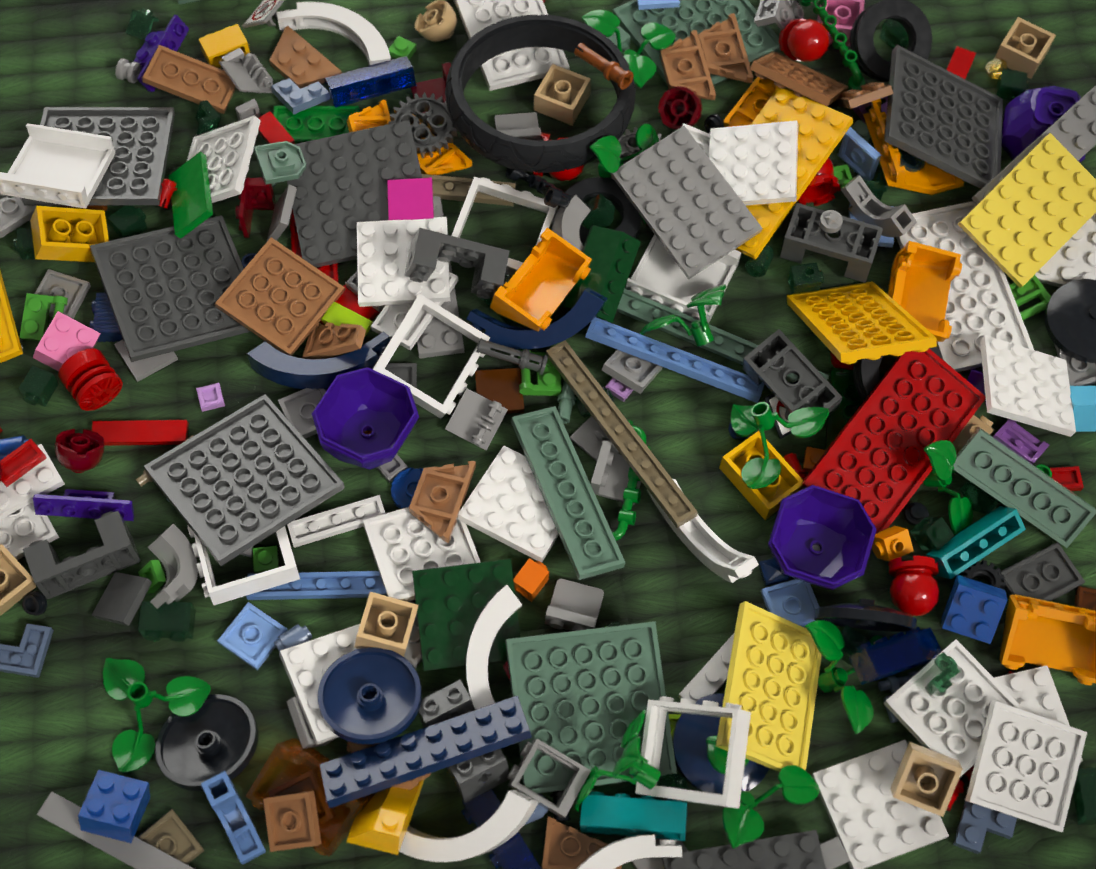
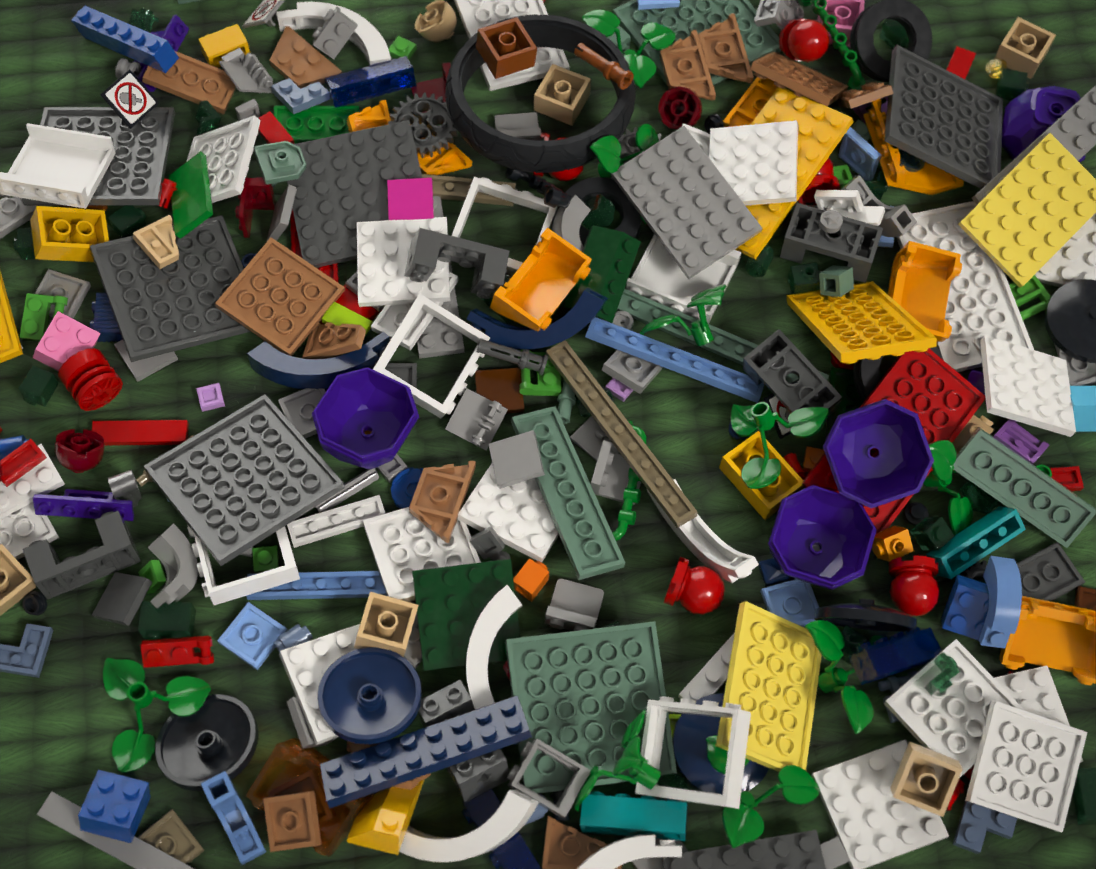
none -> blue brick [71,6,179,73]
none -> piece [100,69,159,129]
none -> flat silver piece [108,470,142,507]
none -> tan wing [133,215,179,269]
none -> red plate [141,636,215,668]
none -> light grey bracket [312,6,358,59]
none -> light grey axle [316,469,379,513]
none -> dark grey plate [470,526,510,561]
none -> dark orange brick [476,17,537,79]
none -> light grey tile [488,430,545,489]
none -> light grey tile [612,311,634,330]
none -> red tile [663,557,725,615]
none -> white bracket [807,190,885,226]
none -> sand green brick [819,265,854,297]
none -> dark purple rock [823,399,934,509]
none -> medium blue arch [978,556,1022,648]

